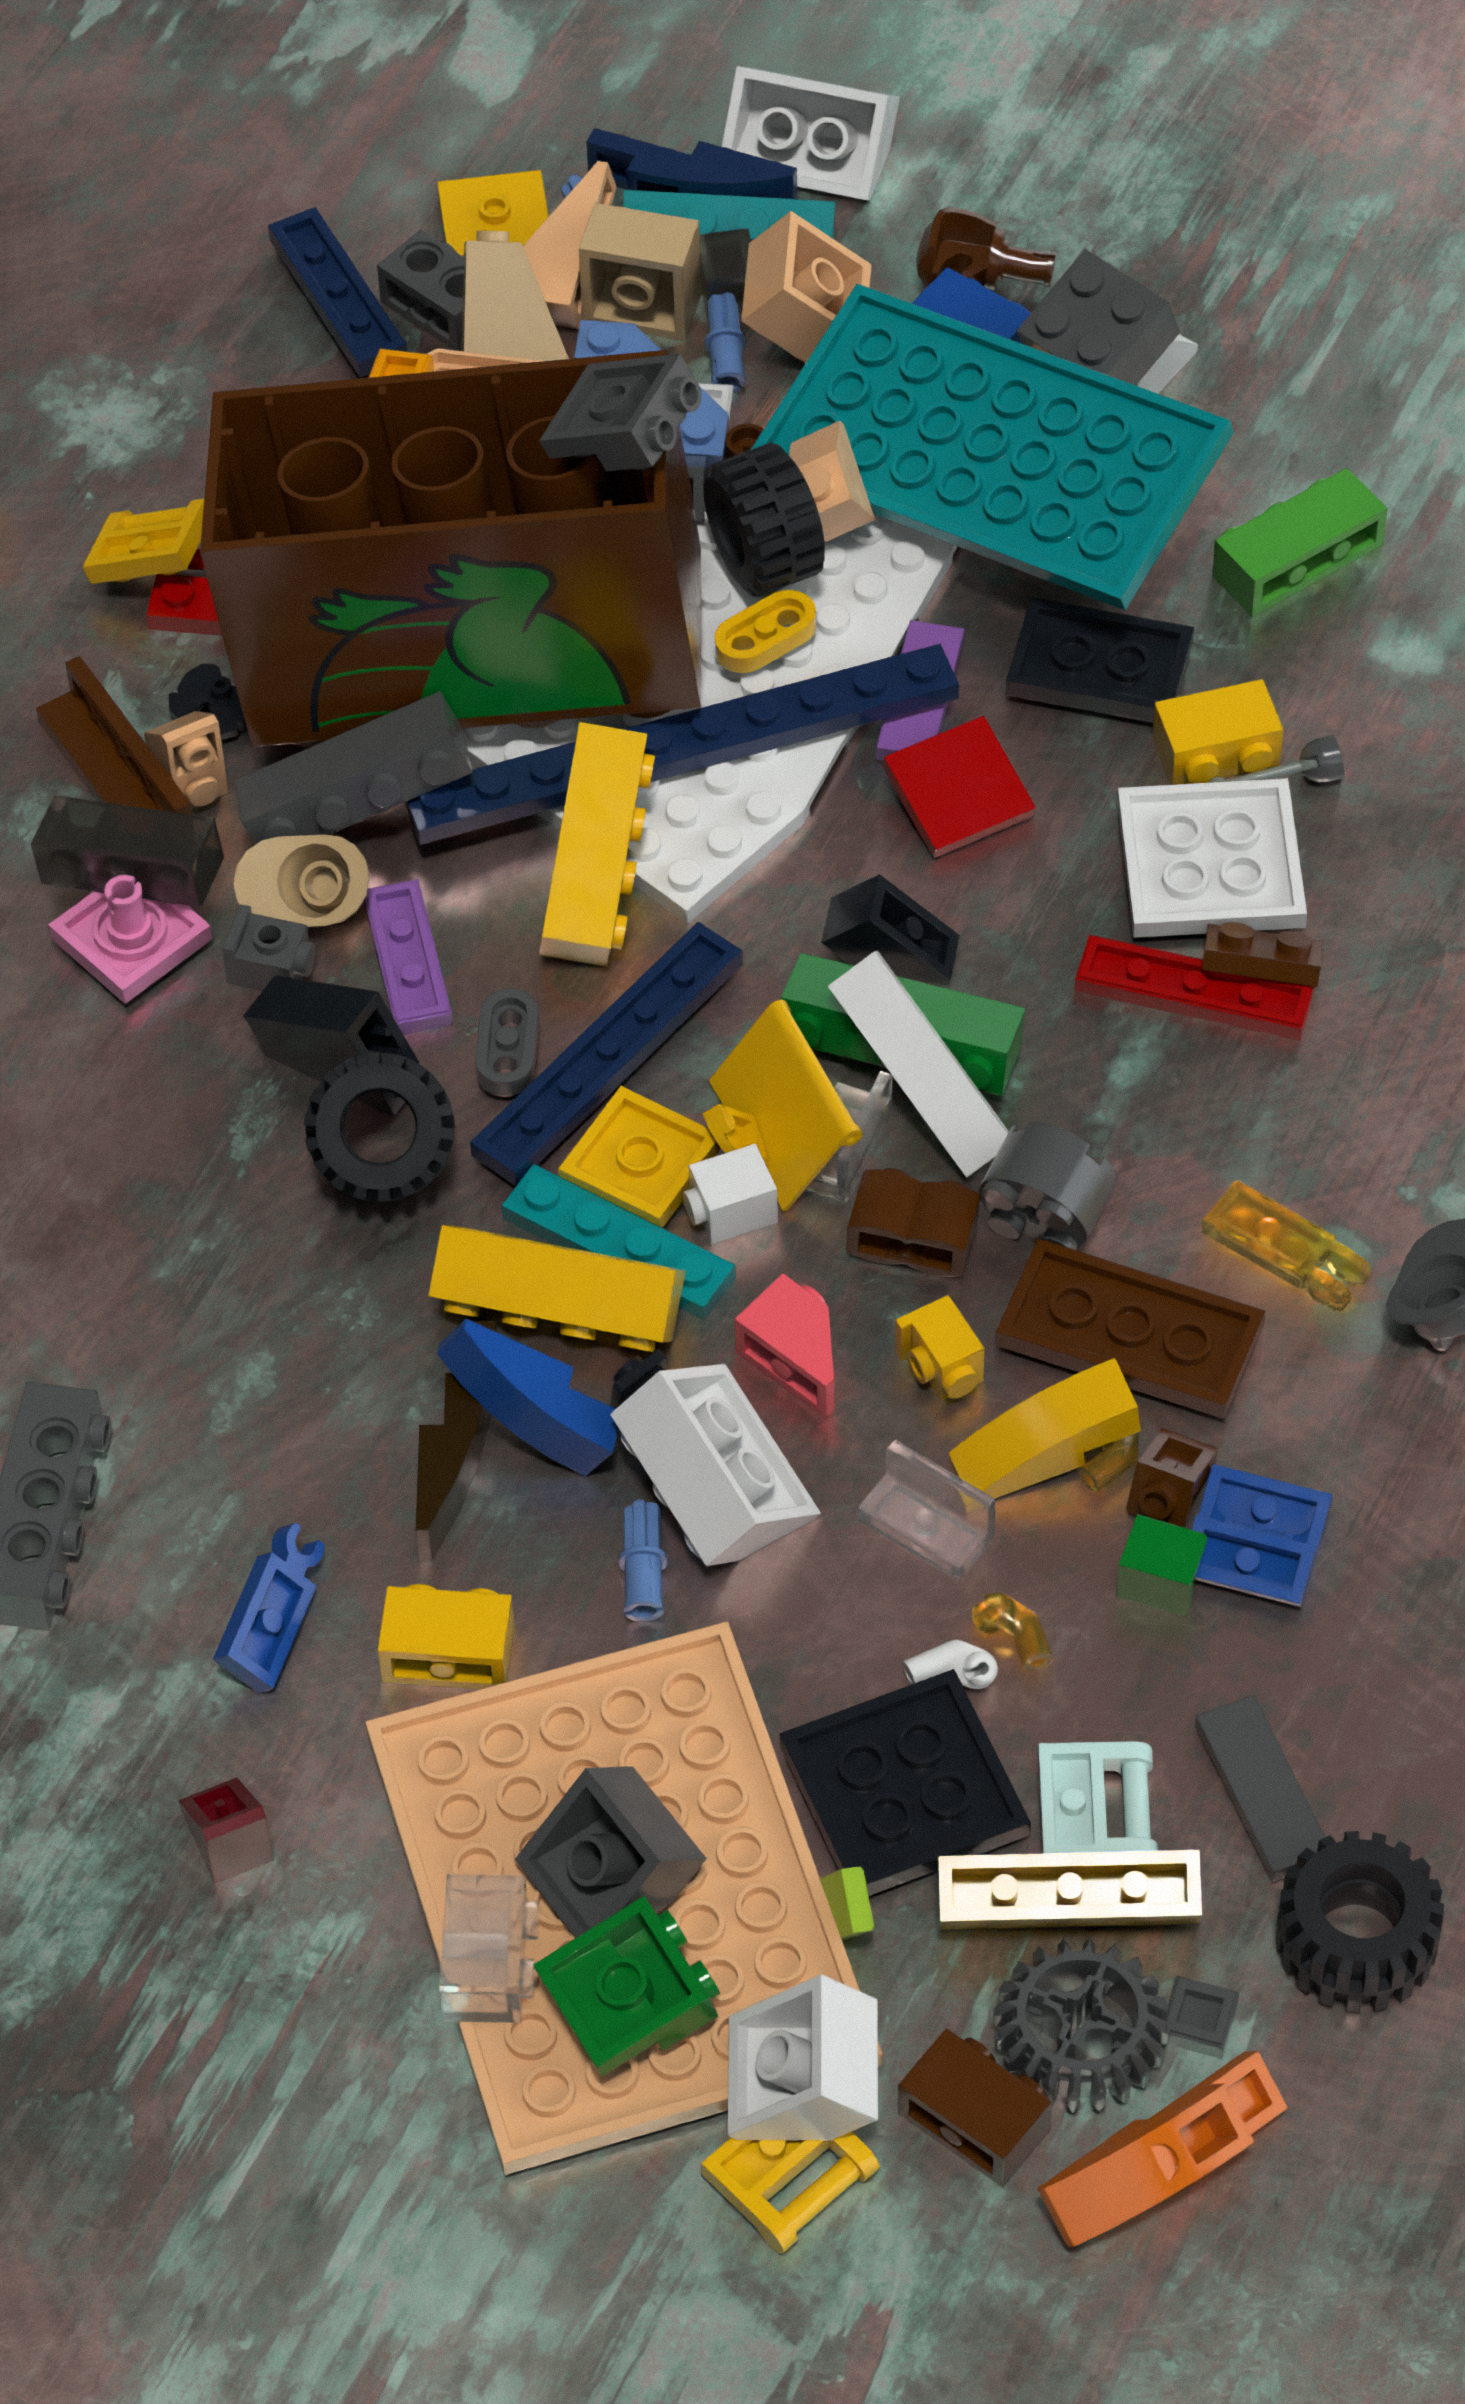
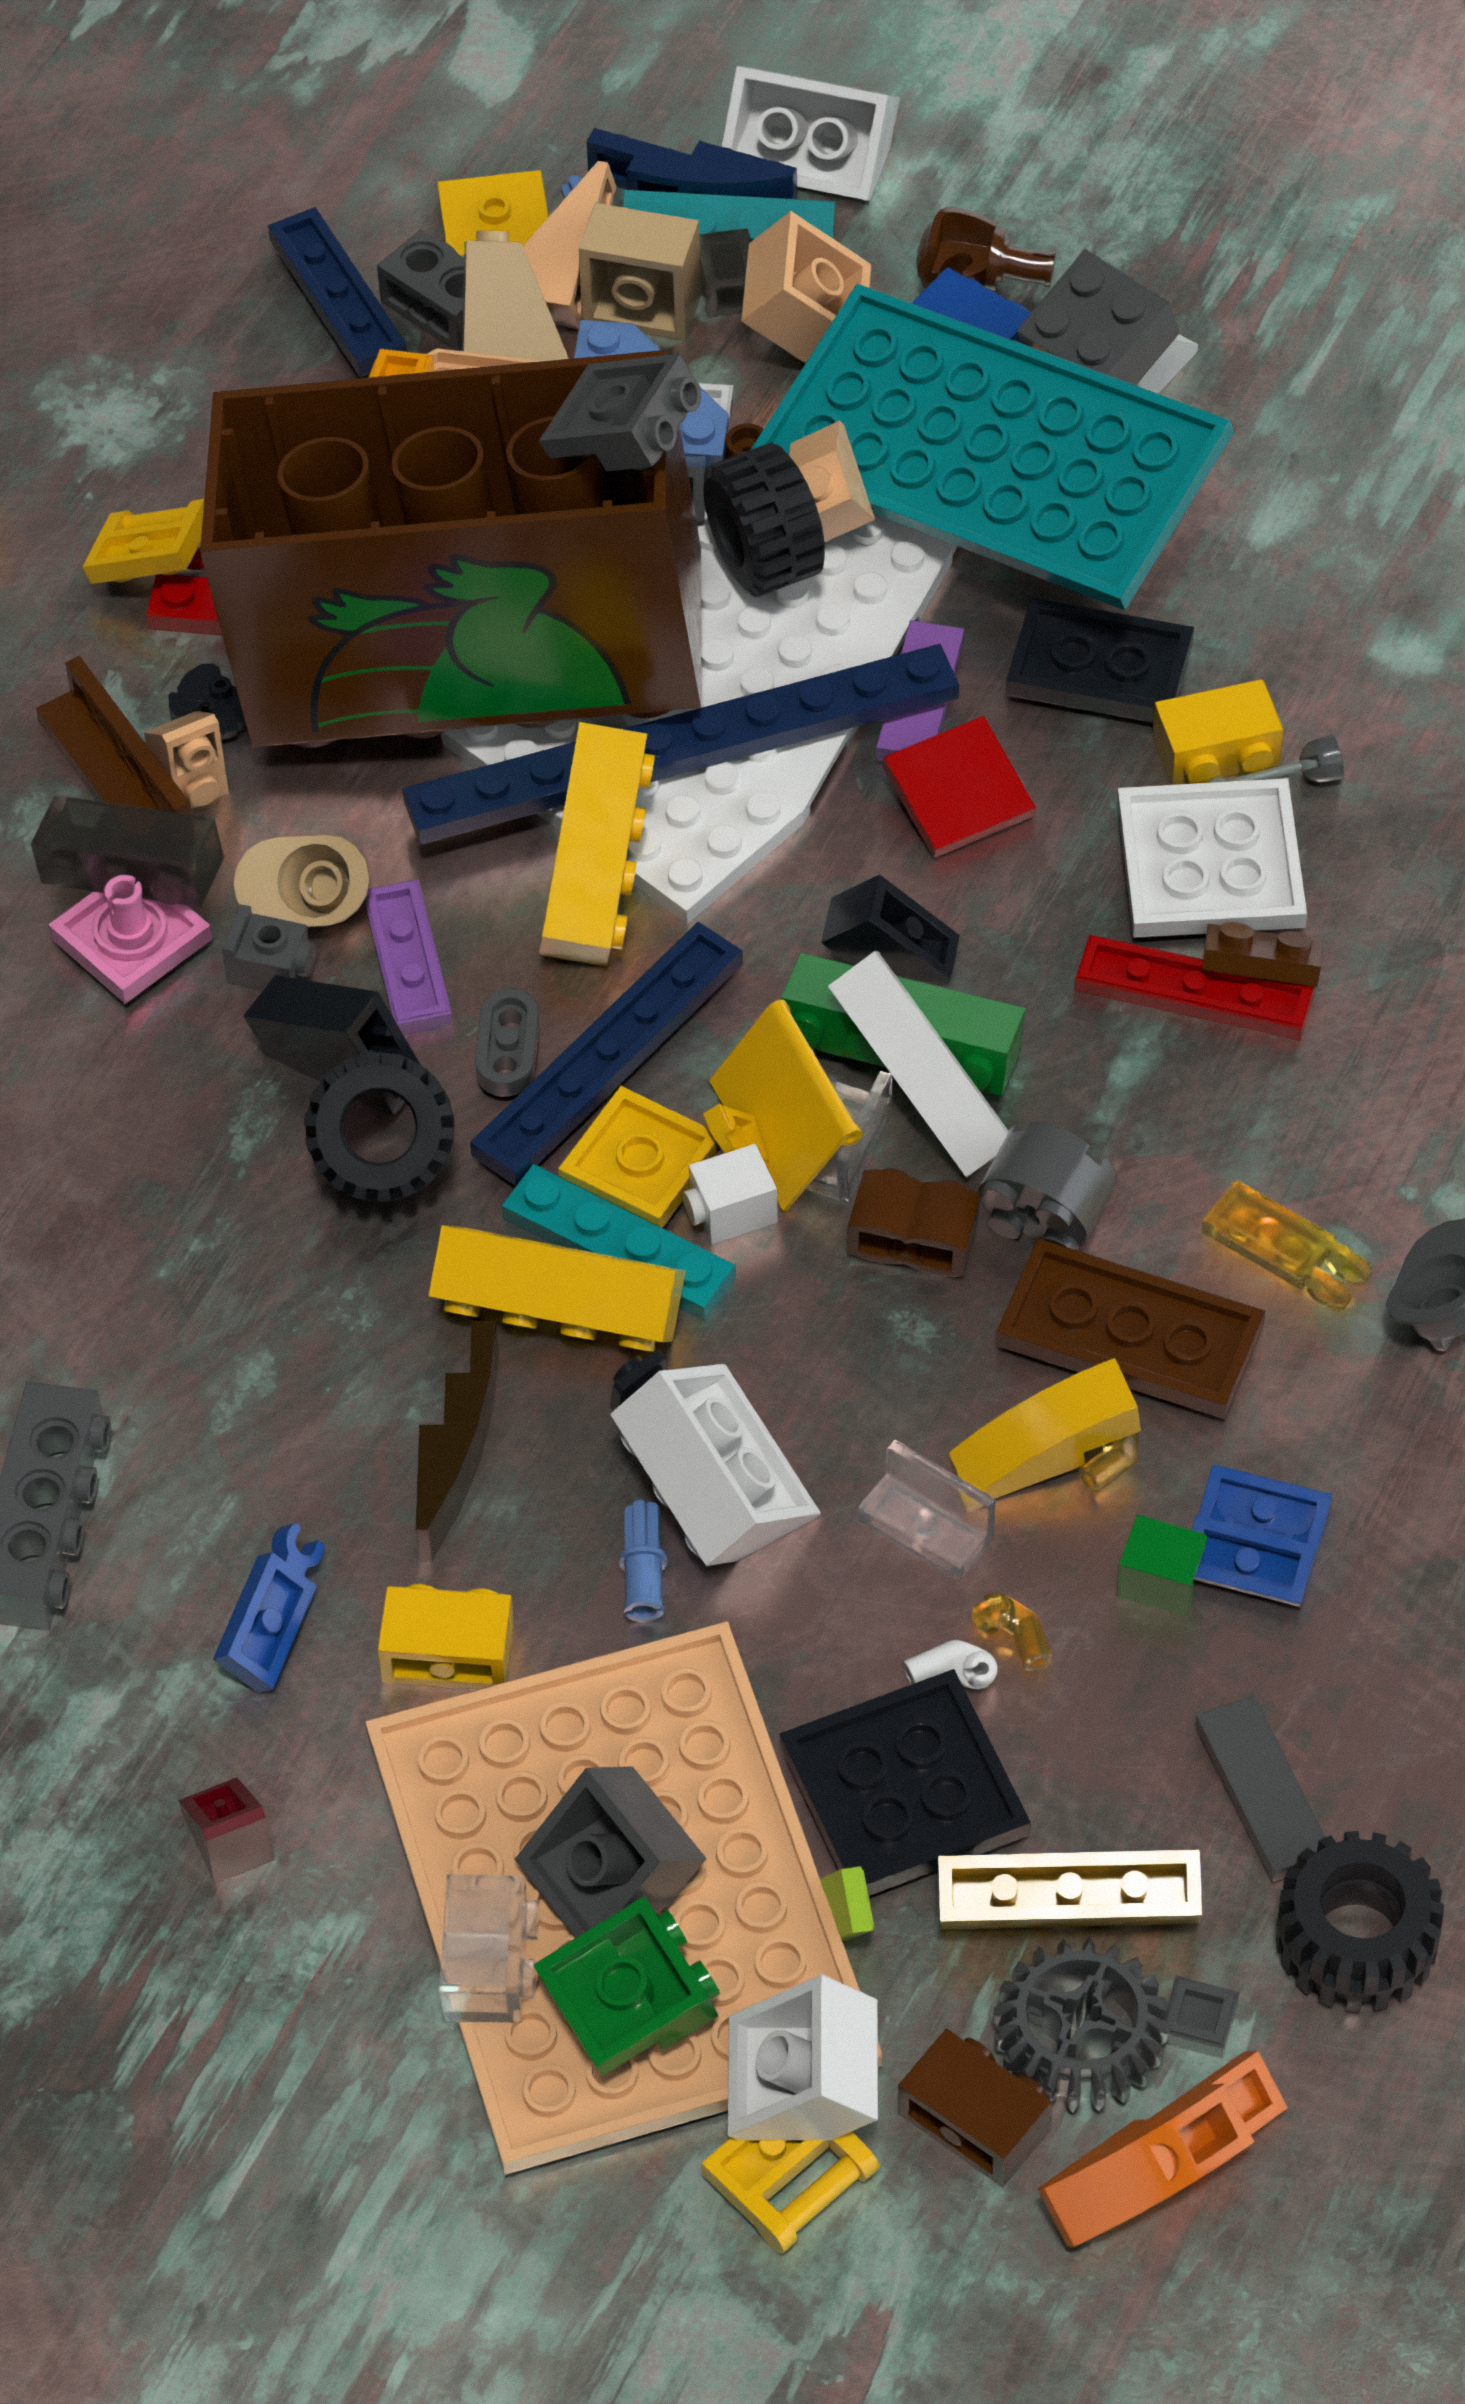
dark grey brick [235,691,473,845] -> none
blue slope [437,1319,619,1476] -> none
medium blue axle [704,292,747,393] -> none
yellow plate [715,590,816,673] -> none
coral slope [735,1273,835,1419] -> none
yellow brick [895,1295,984,1401] -> none
light aqua plate [1038,1741,1158,1854] -> none
reddish brown bracket [1126,1428,1219,1527] -> none
bright green brick [1212,468,1388,617] -> none

